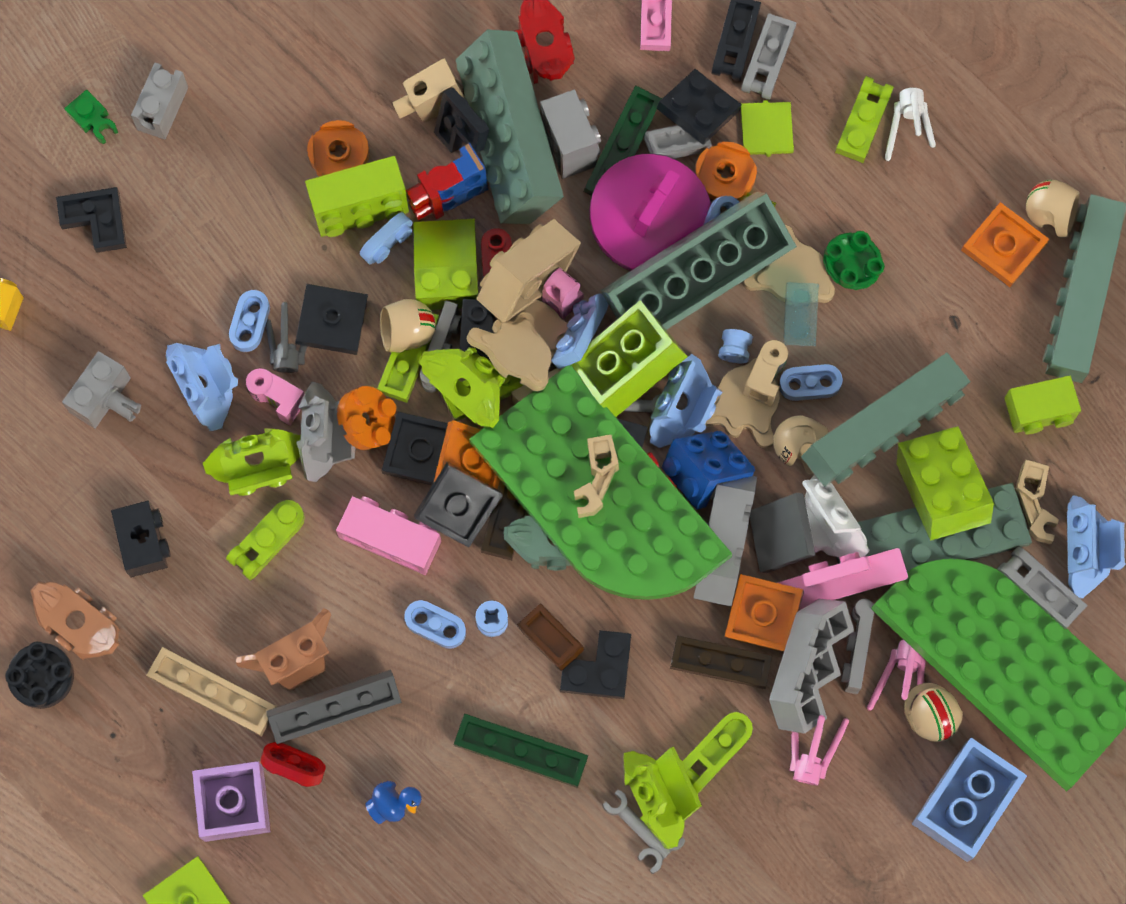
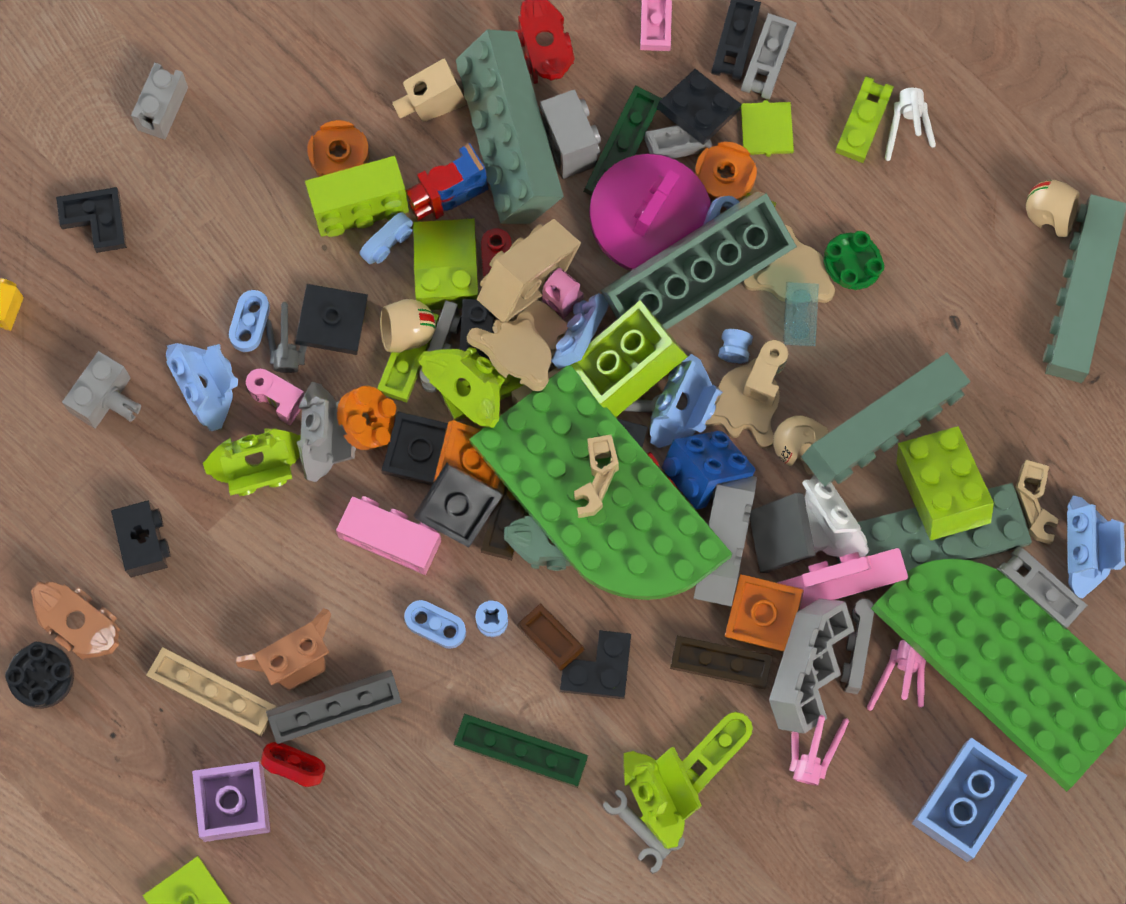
green plate [64,90,118,144] -> none
lime plate [226,500,305,580] -> none
blue animal [365,781,422,824] -> none
black plate [434,87,490,153] -> none
light blue plate [779,364,843,401] -> none
tan helmet [904,683,963,742] -> none
orange plate [961,202,1049,287] -> none
lime brick [1004,375,1081,435] -> none

